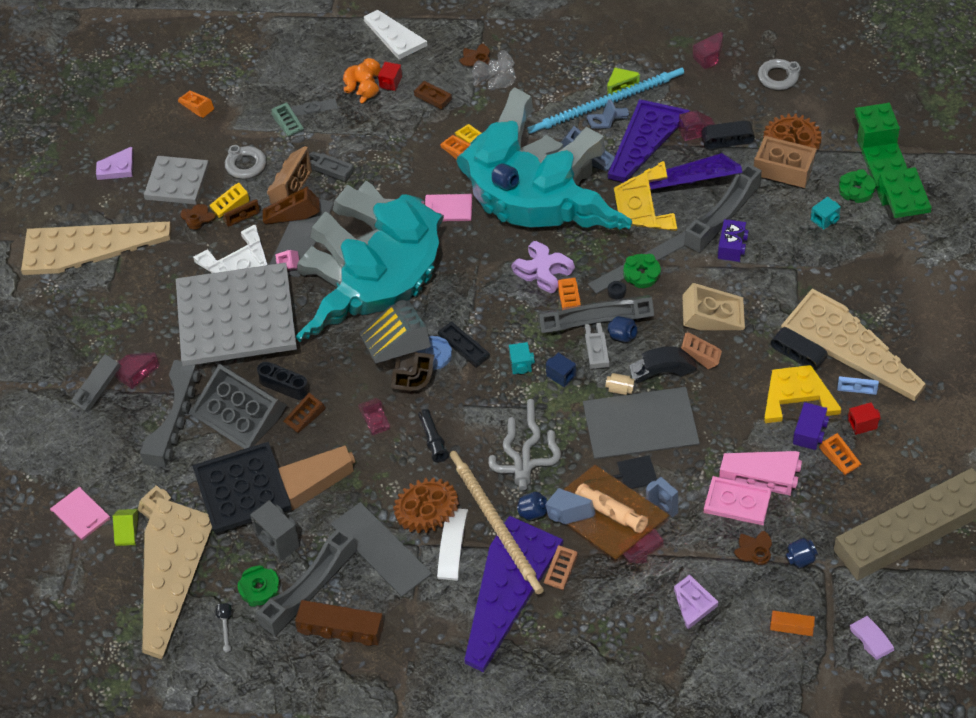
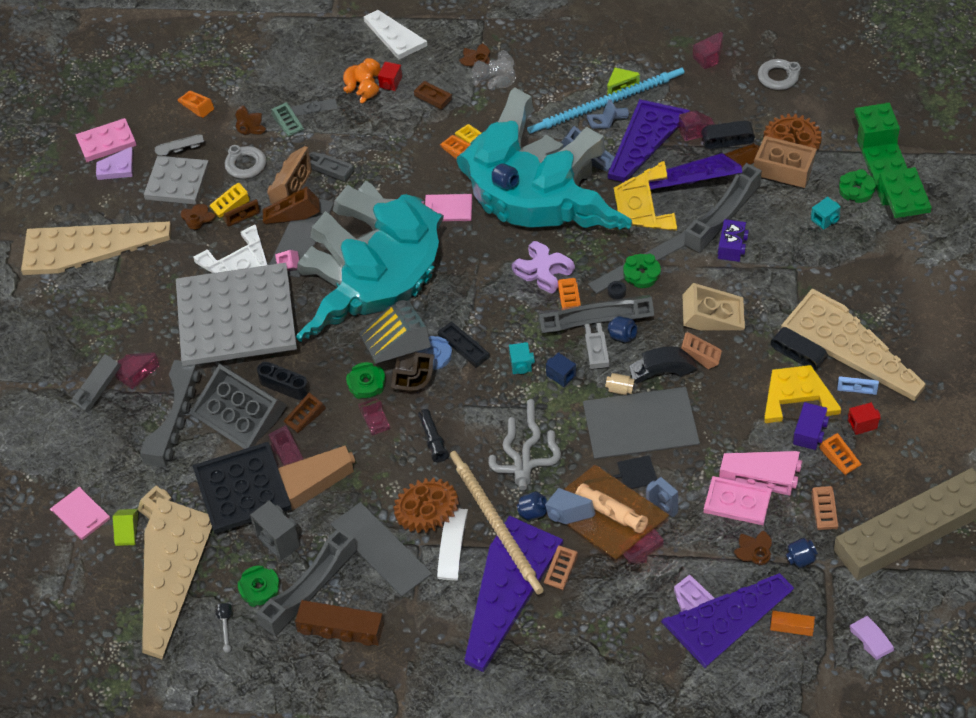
none -> bright pink plate [76,118,136,162]
none -> light grey hinge [155,134,204,156]
none -> reddish brown plate [235,105,266,135]
none -> clear pink slope [268,425,304,466]
none -> green plate [346,362,385,399]
none -> dark purple wing [661,573,794,668]
none -> reddish brown slope [724,143,760,167]
none -> nougat slope [811,486,838,530]

